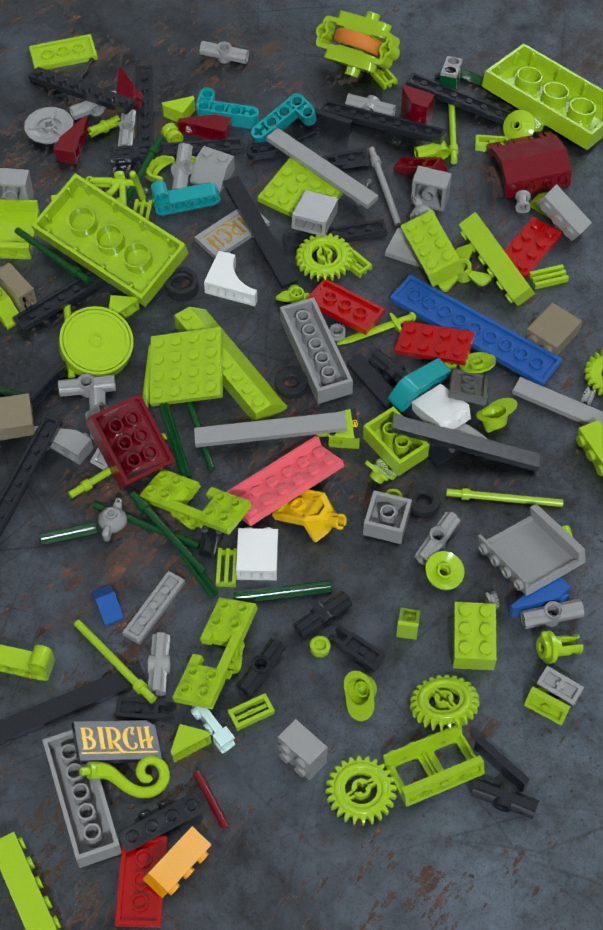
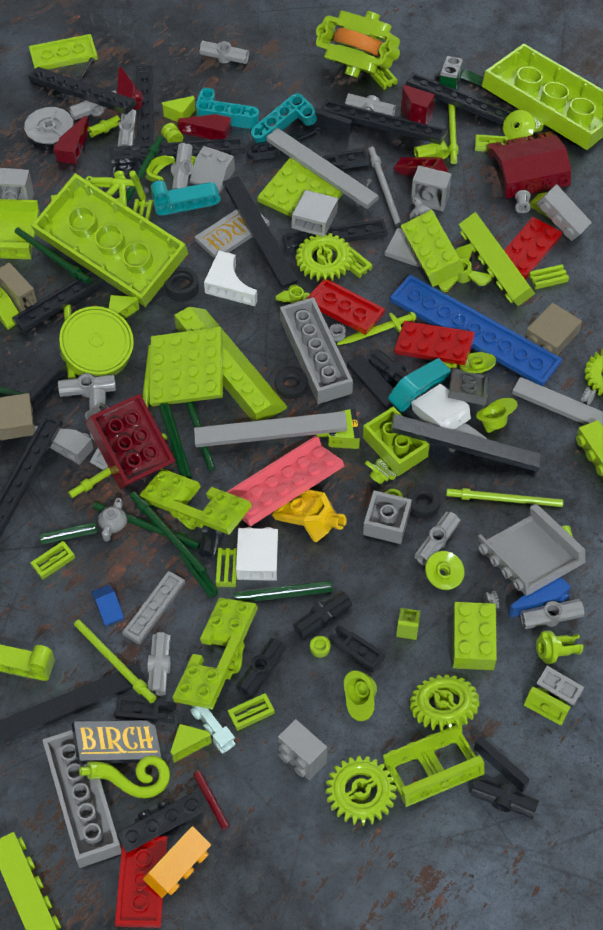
none -> lime tile [30,541,75,580]

